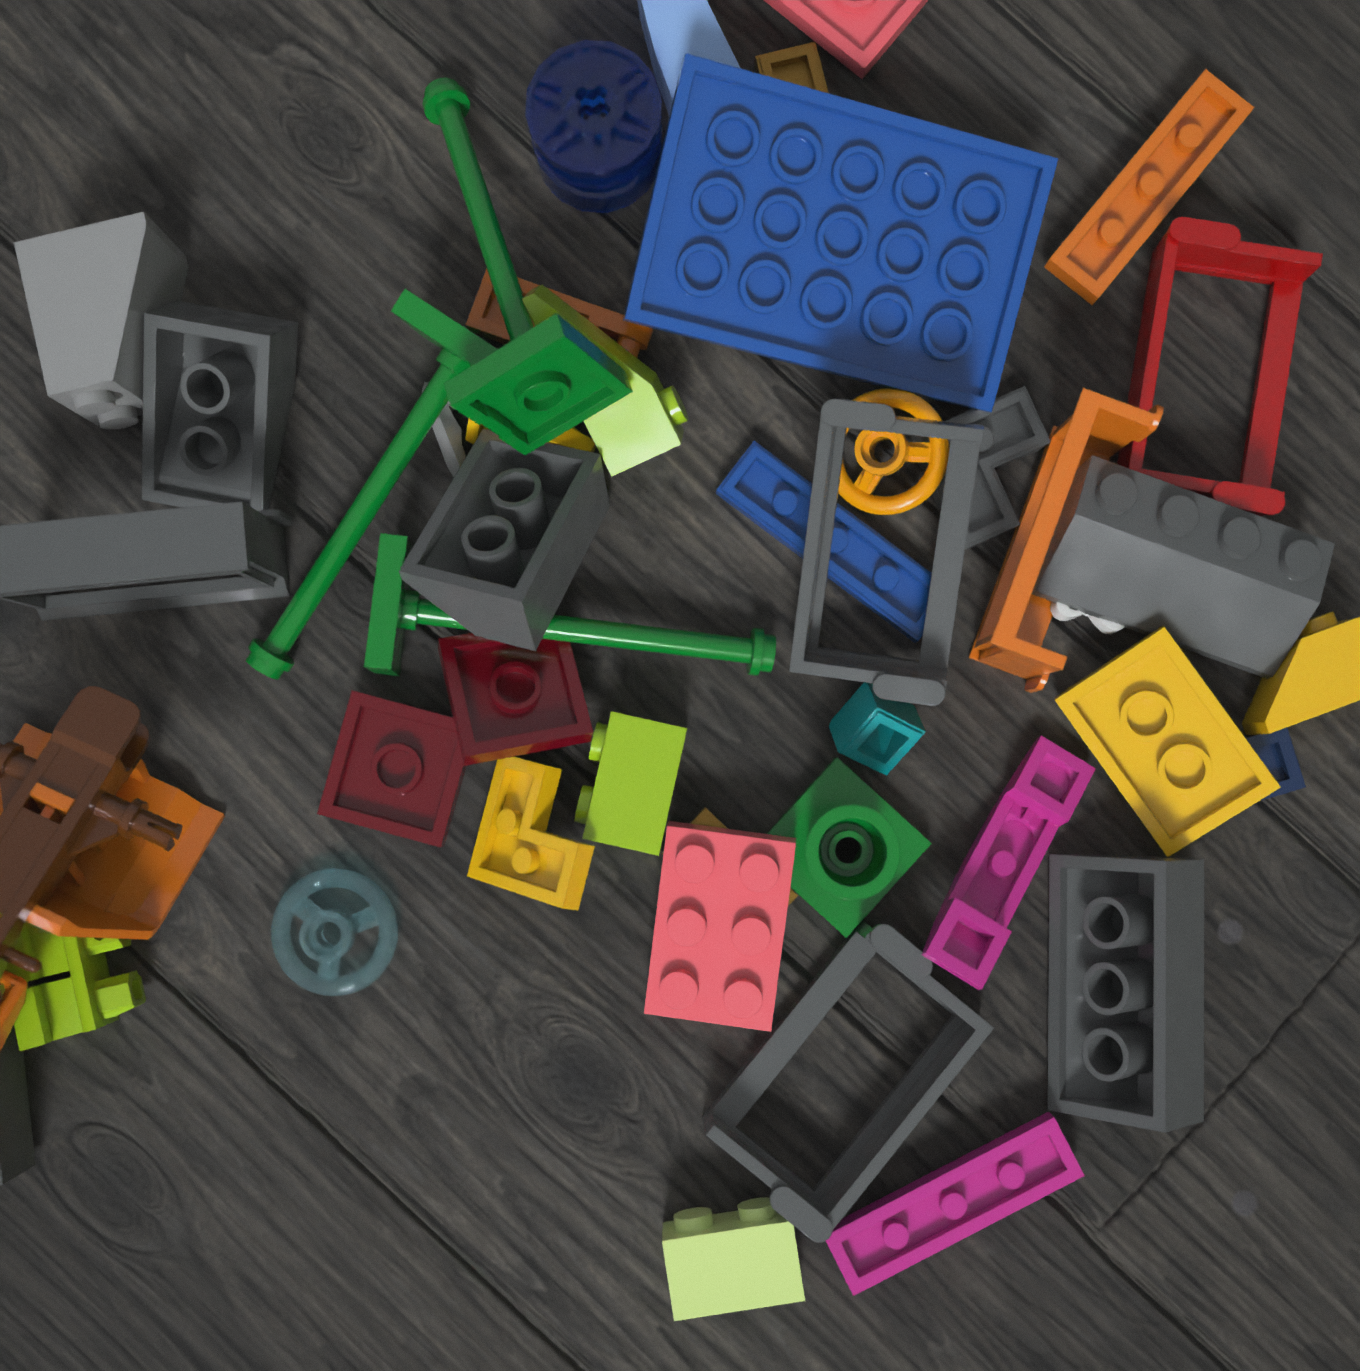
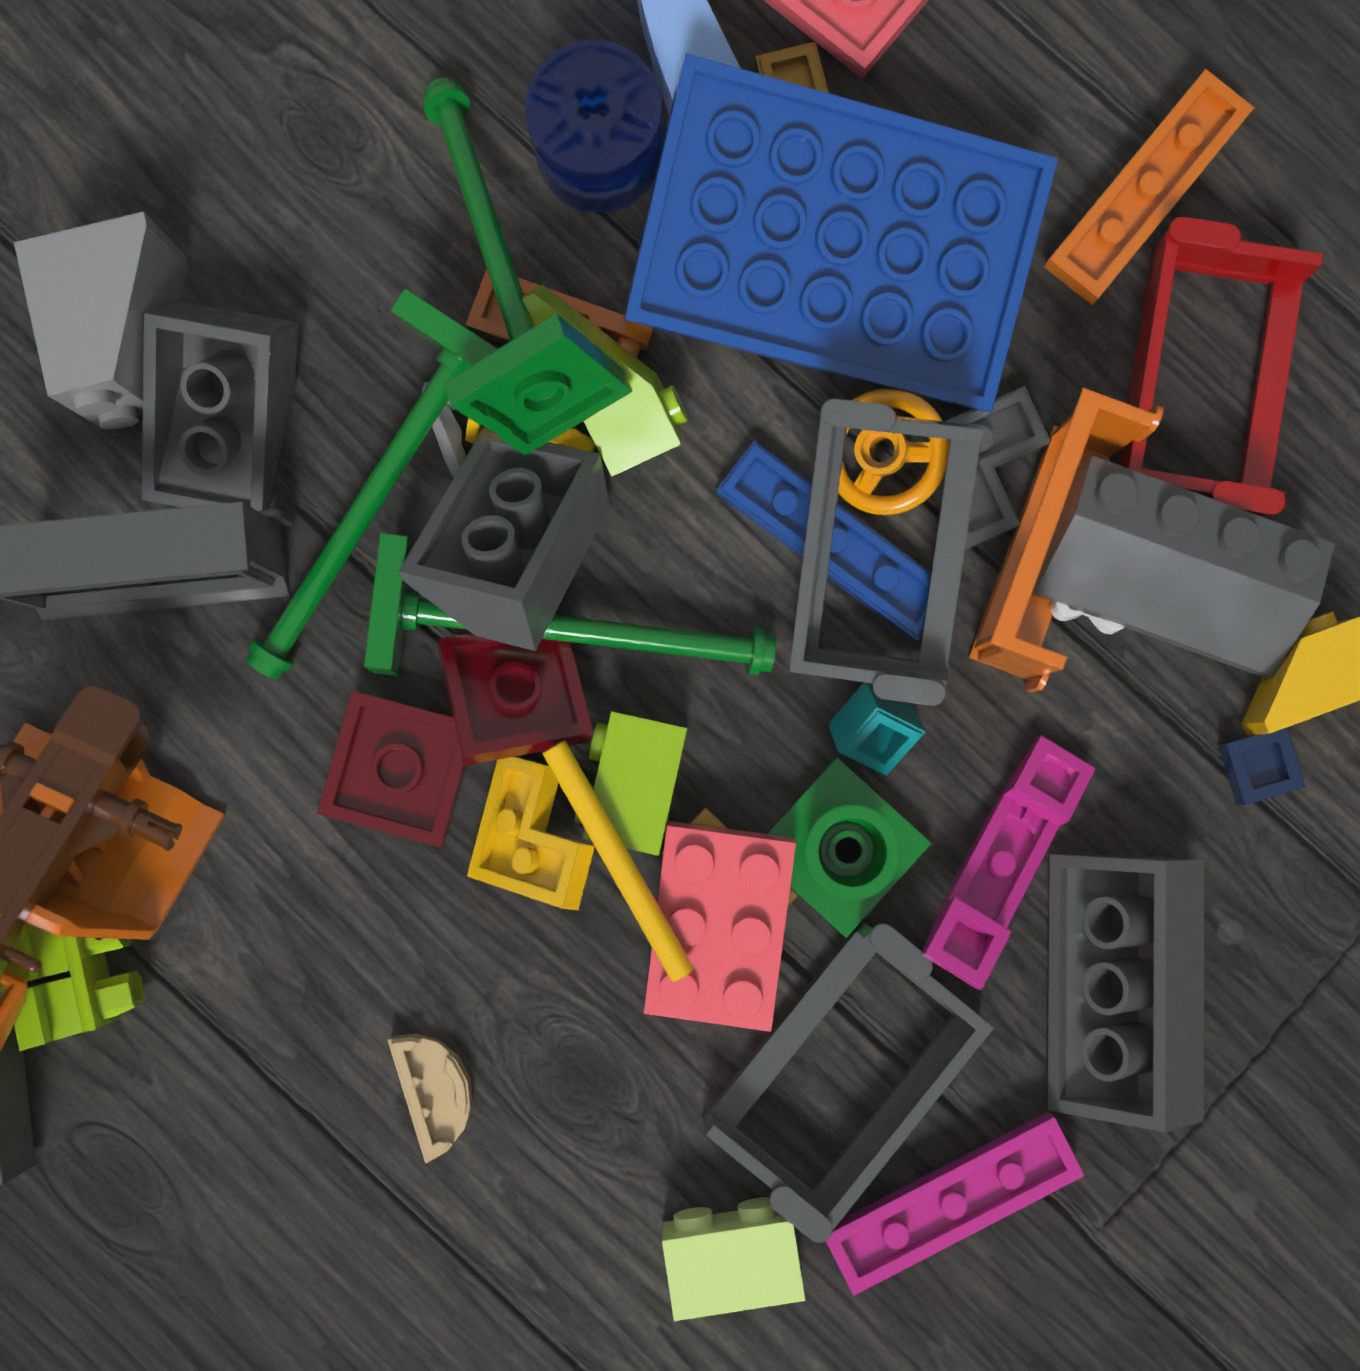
clear light blue piece [271,868,398,996] -> none
yellow plate [1055,625,1281,857] -> none
none -> tan tile [387,1033,473,1164]
none -> yellow bar [542,740,694,982]

